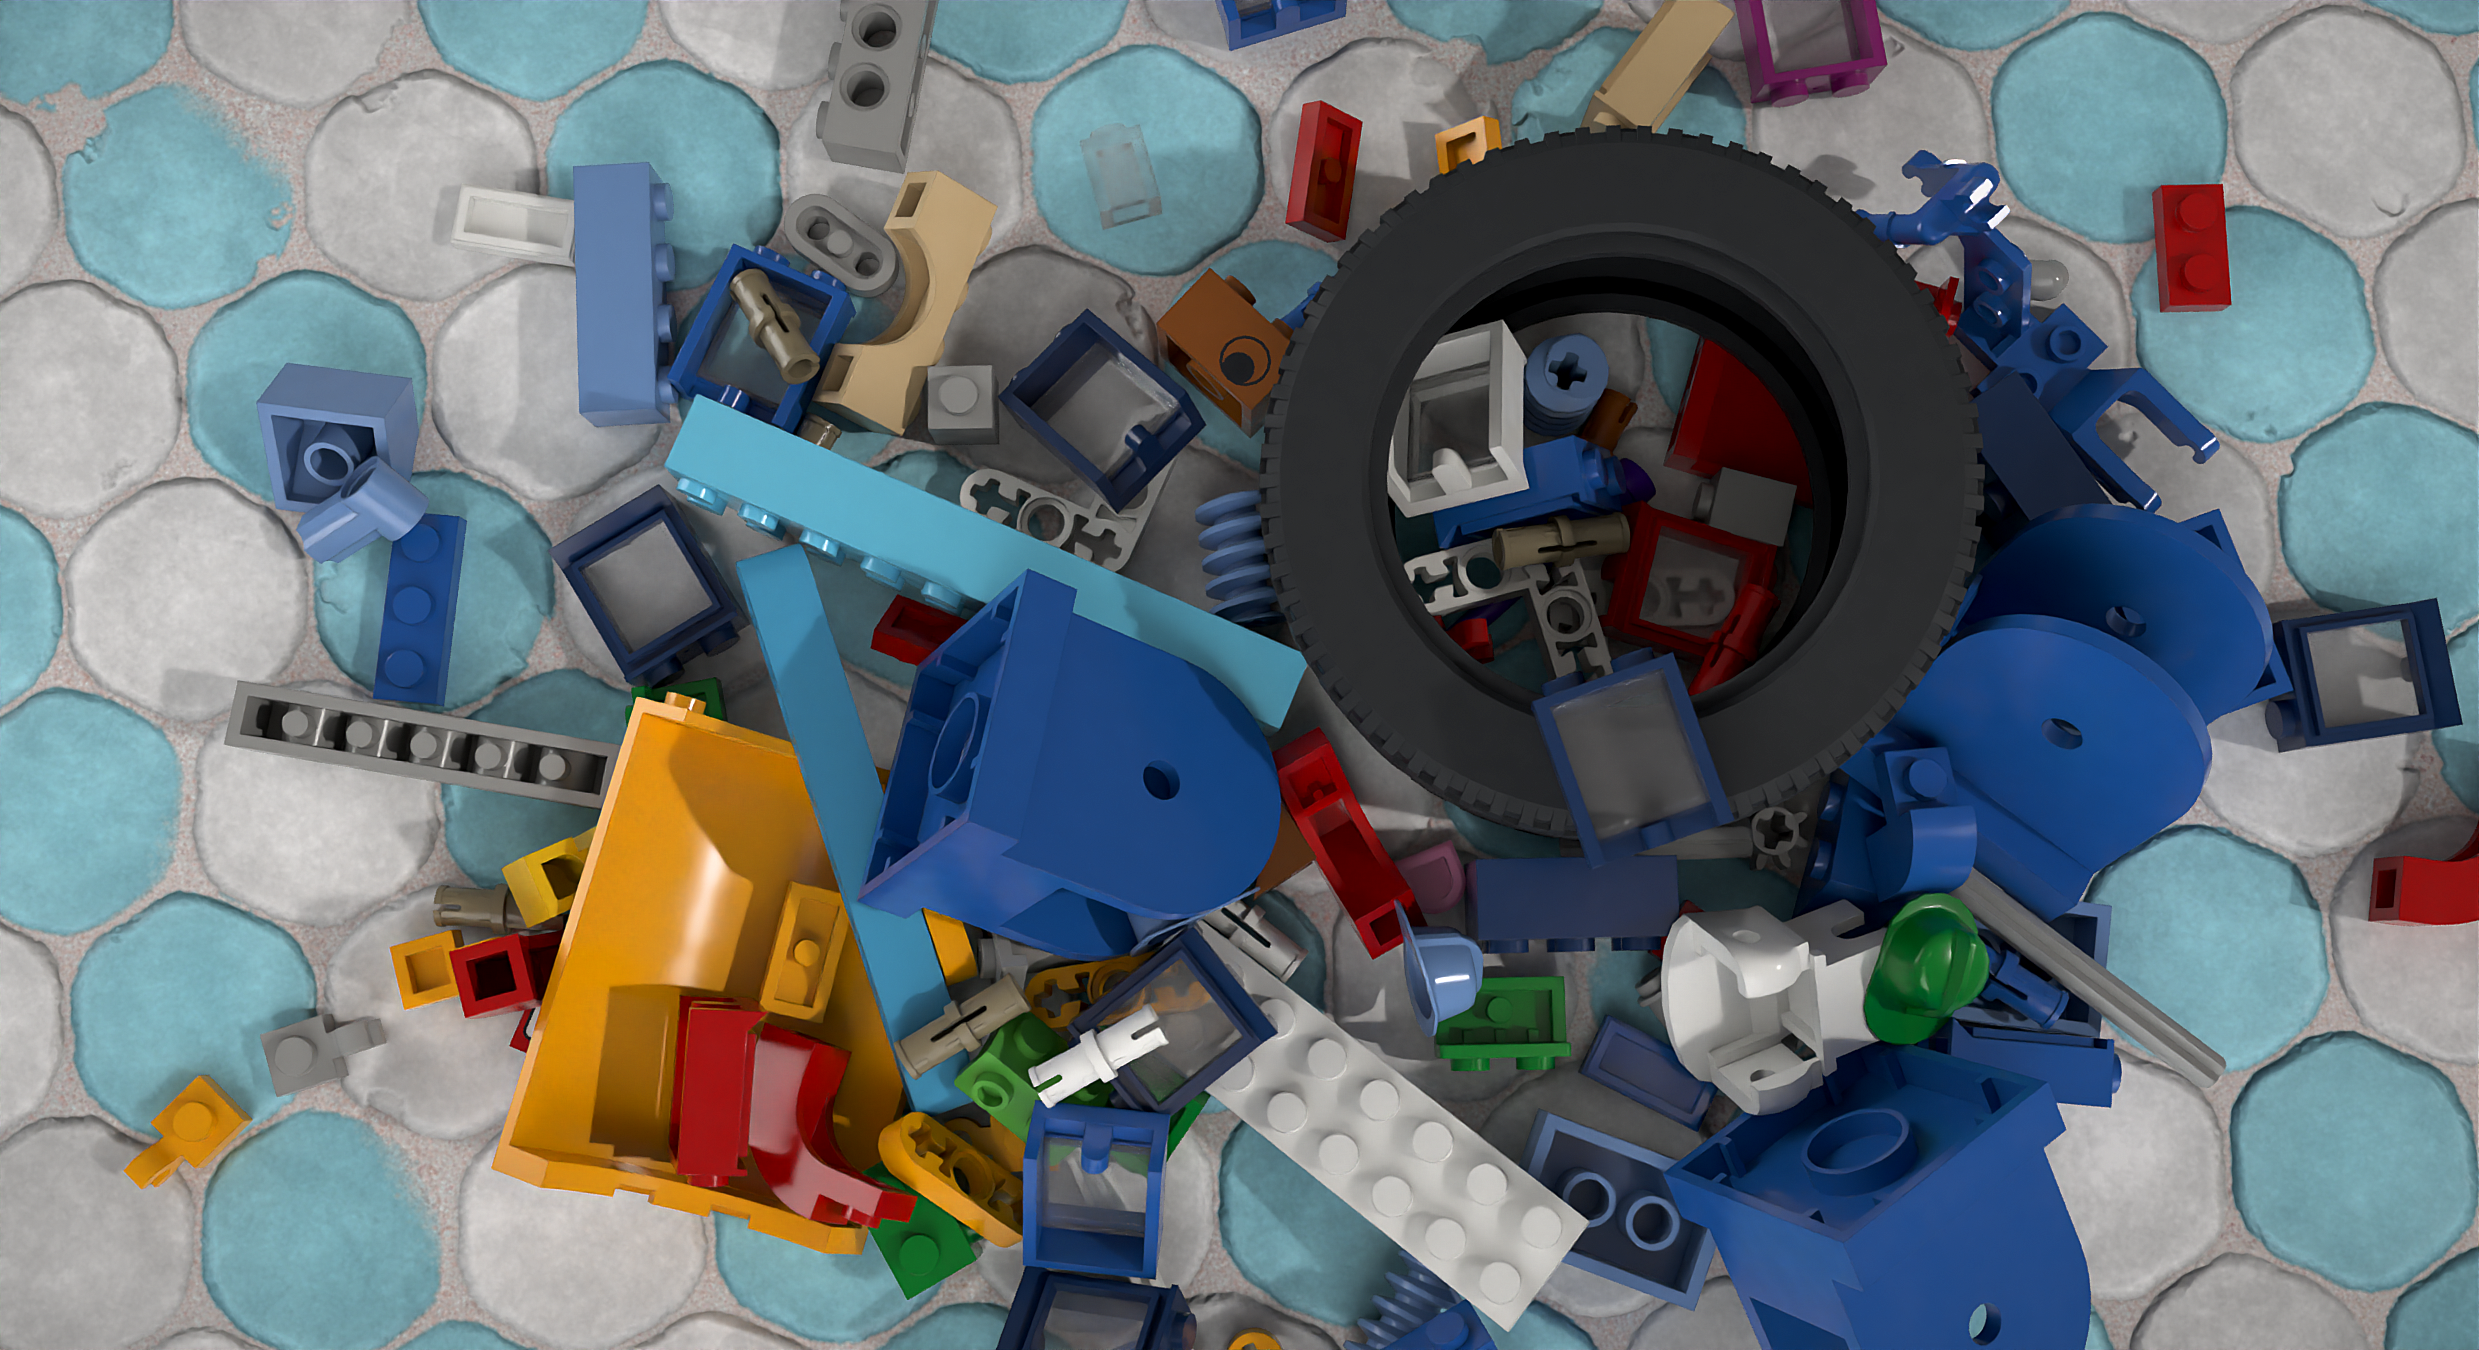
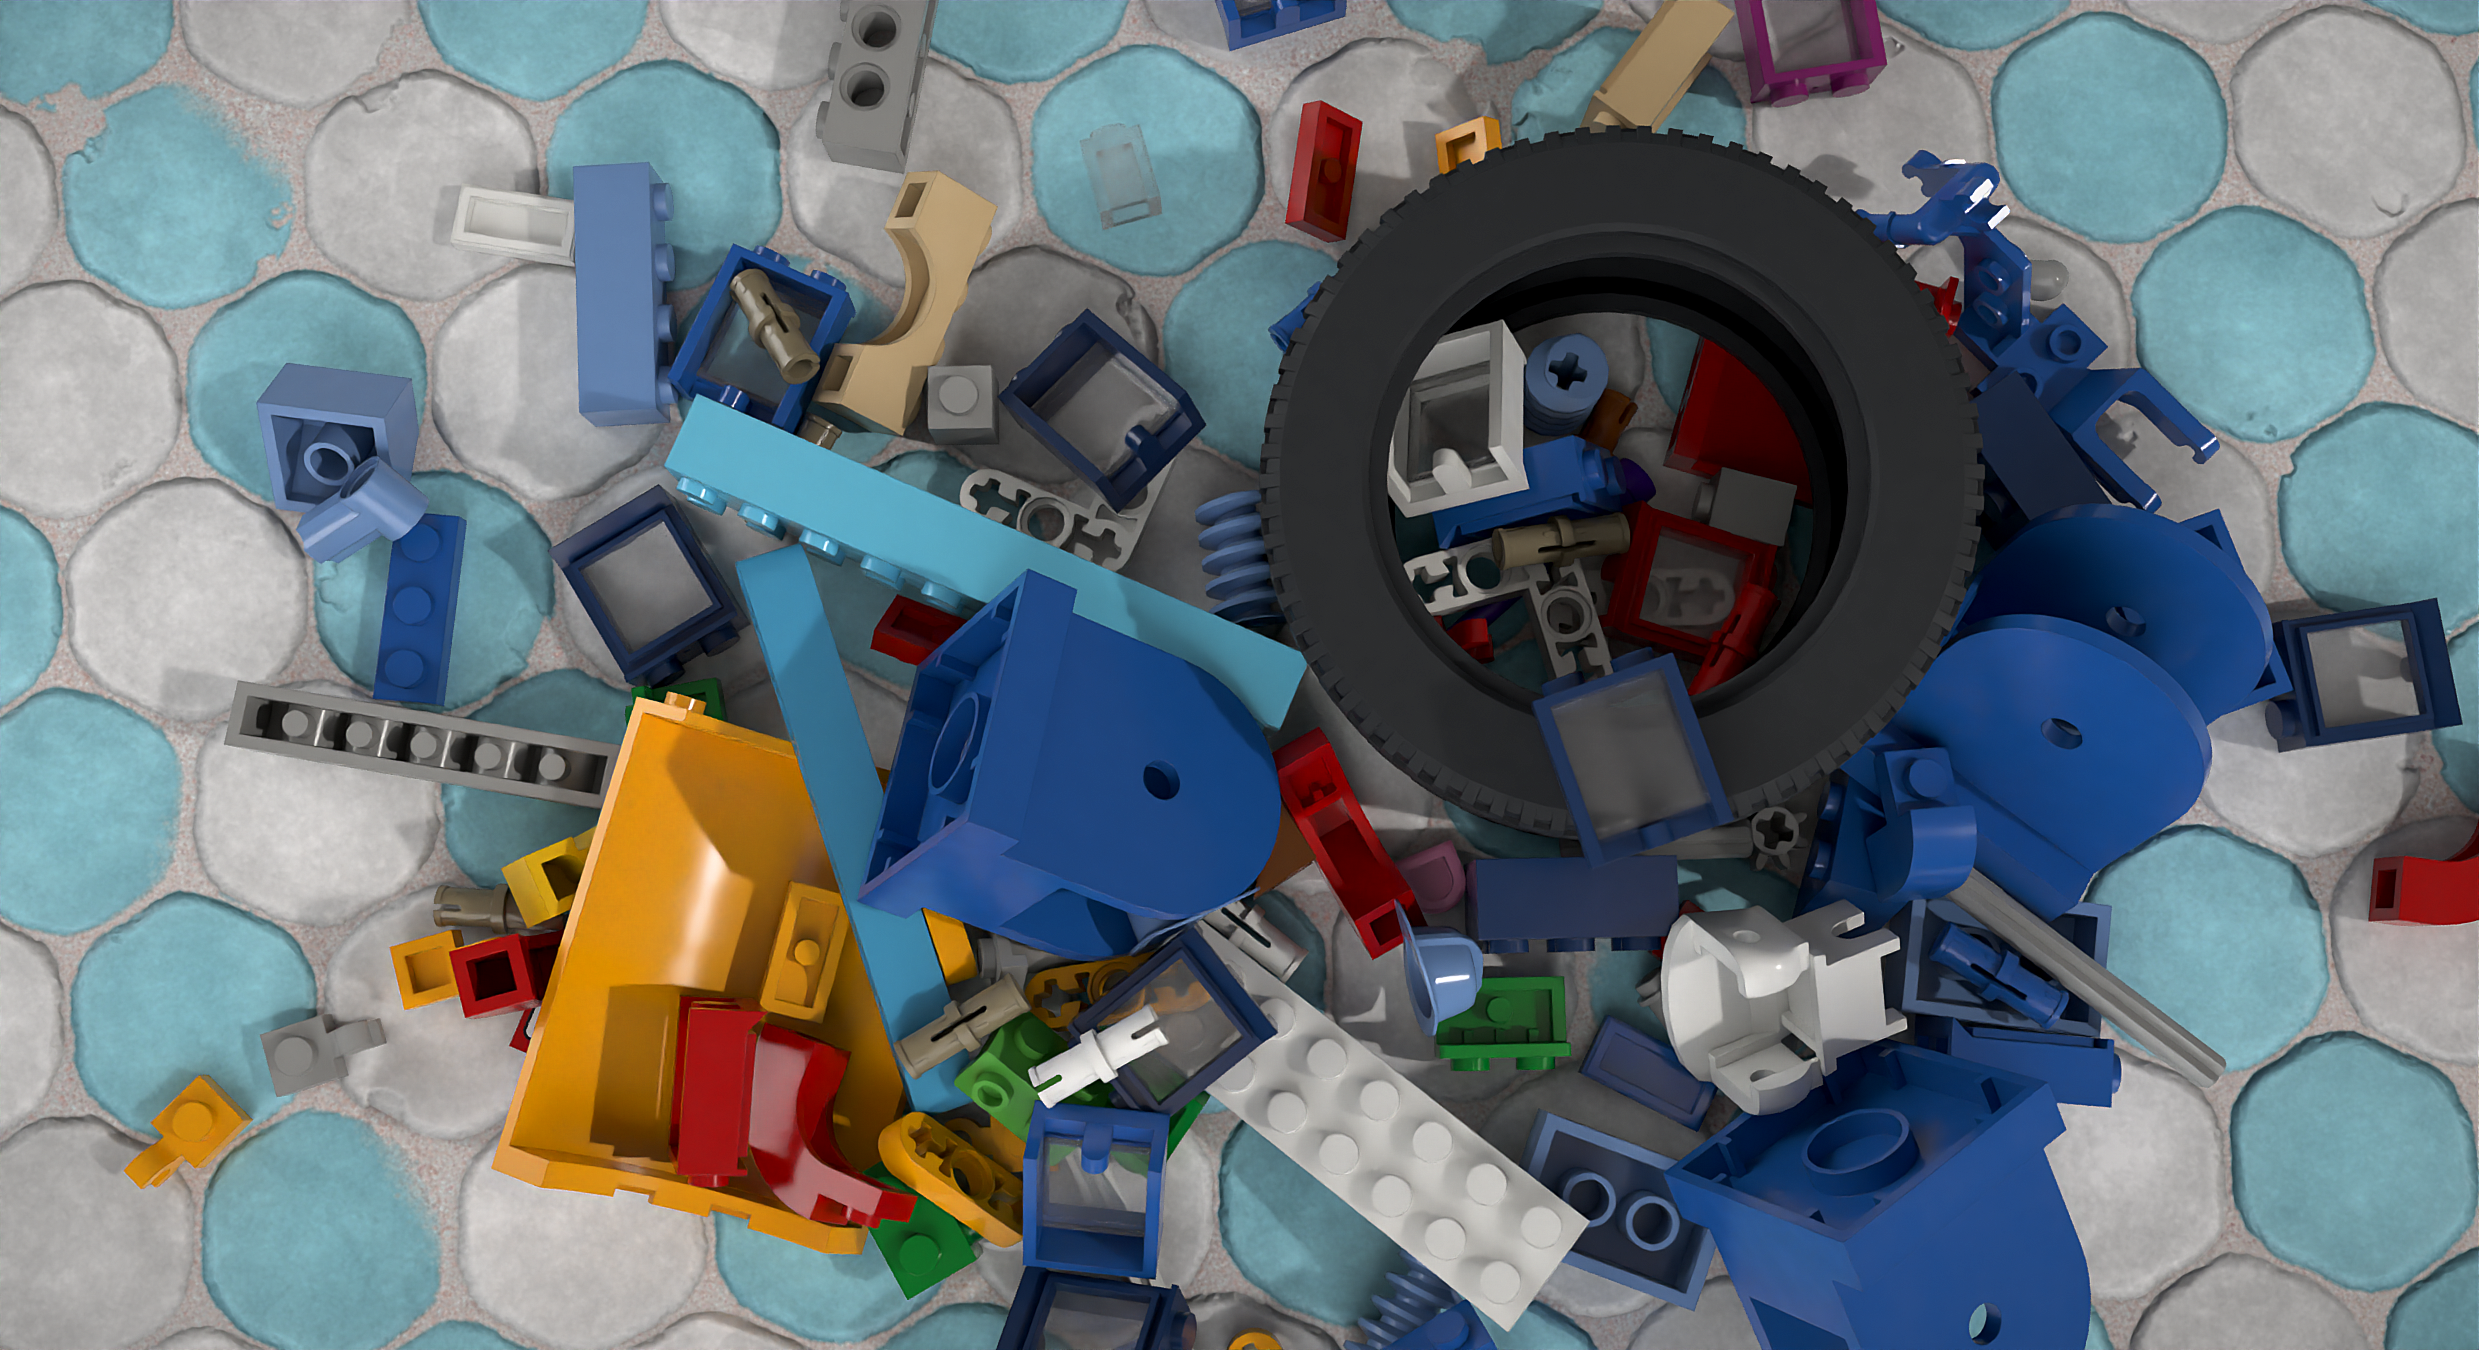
light grey plate [784,194,899,298] -> none
dark orange brick [1156,268,1294,439] -> none
green piece [1863,892,1990,1045] -> none
red plate [2152,184,2232,313] -> none

